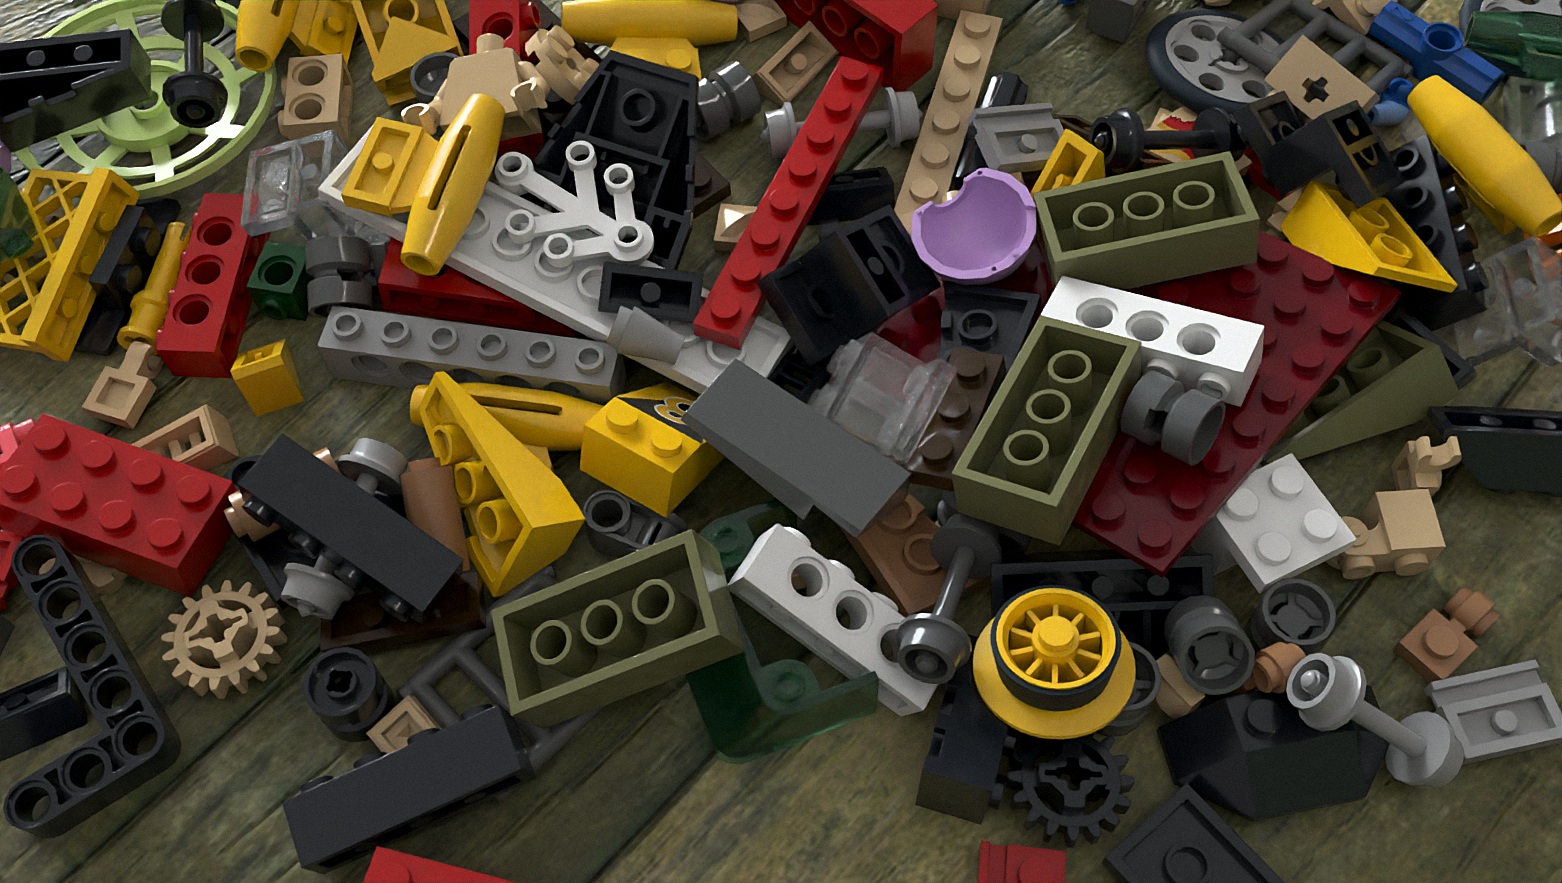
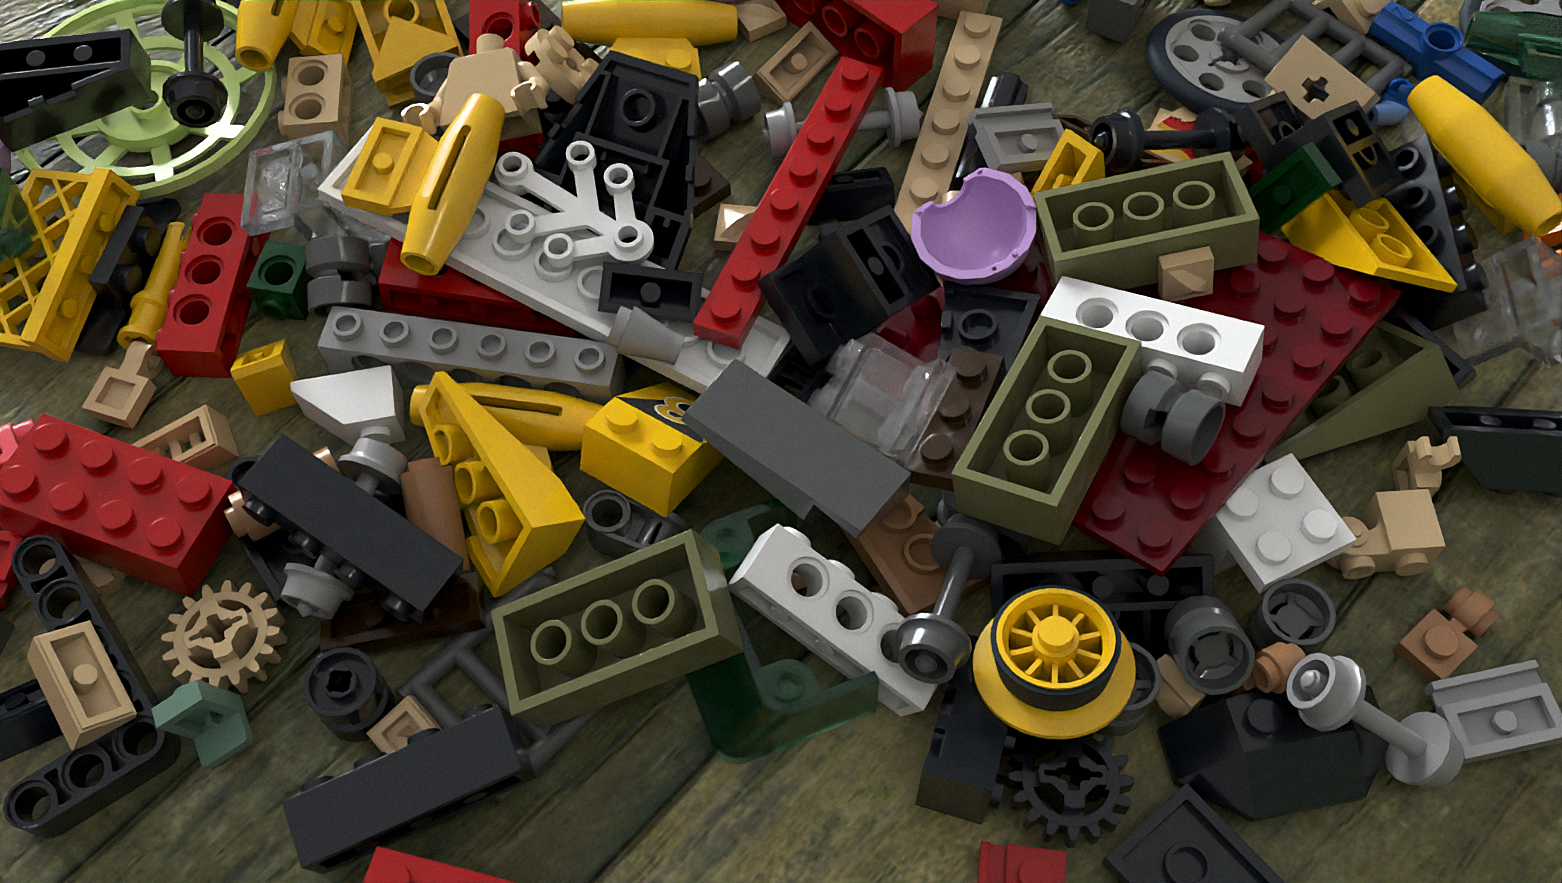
none -> tan slope [27,620,137,750]
none -> sand green bracket [151,680,253,768]
none -> white slope [290,365,407,447]
none -> tan tile [1158,246,1214,302]
none -> dark green plate [1247,141,1342,235]

